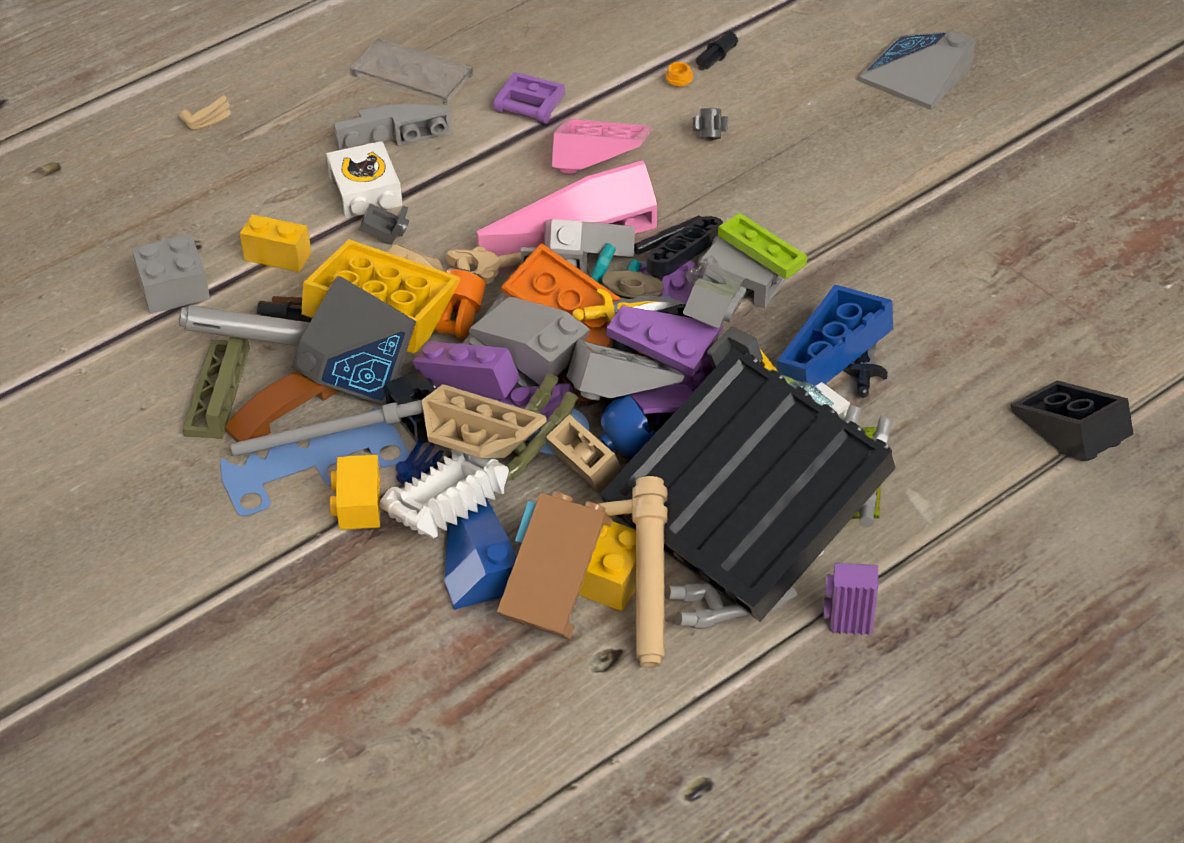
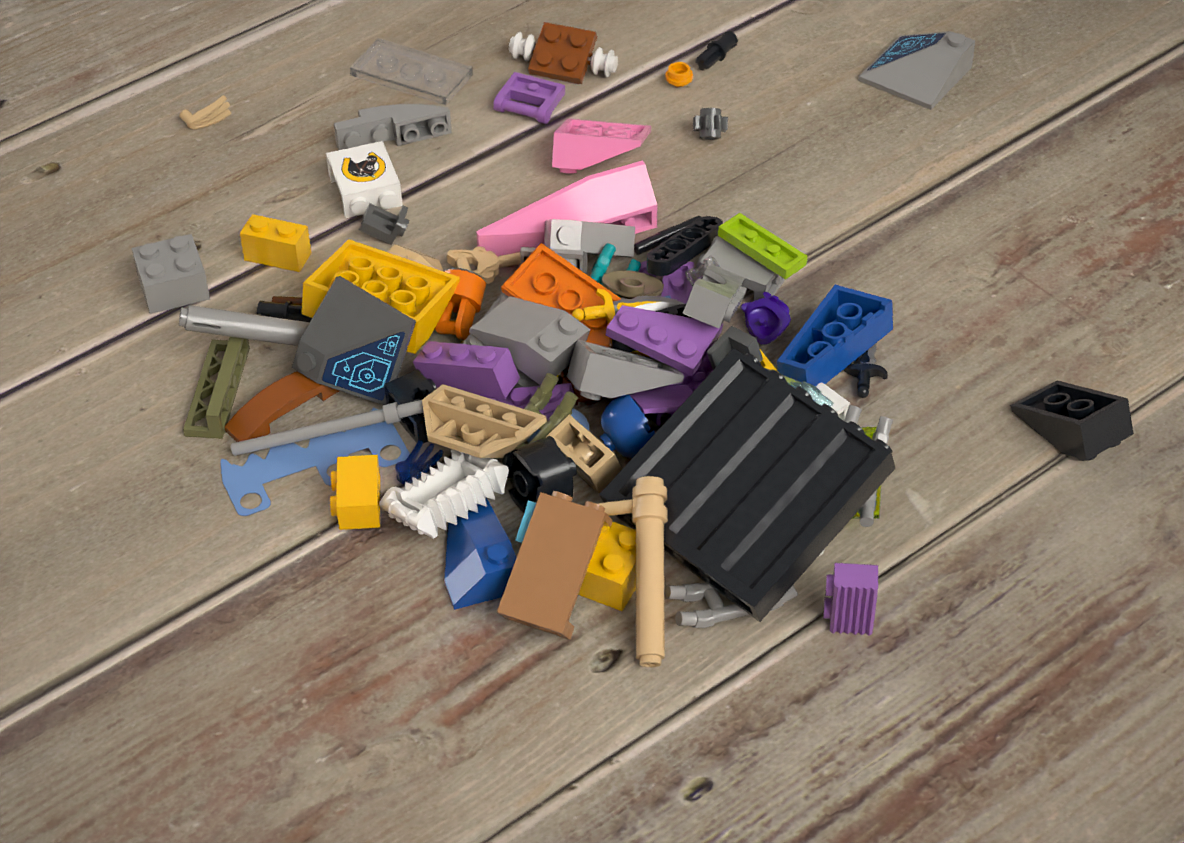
none -> black brick [502,436,577,513]
none -> dark orange plate [509,22,618,85]
none -> dark purple hat [740,292,791,345]

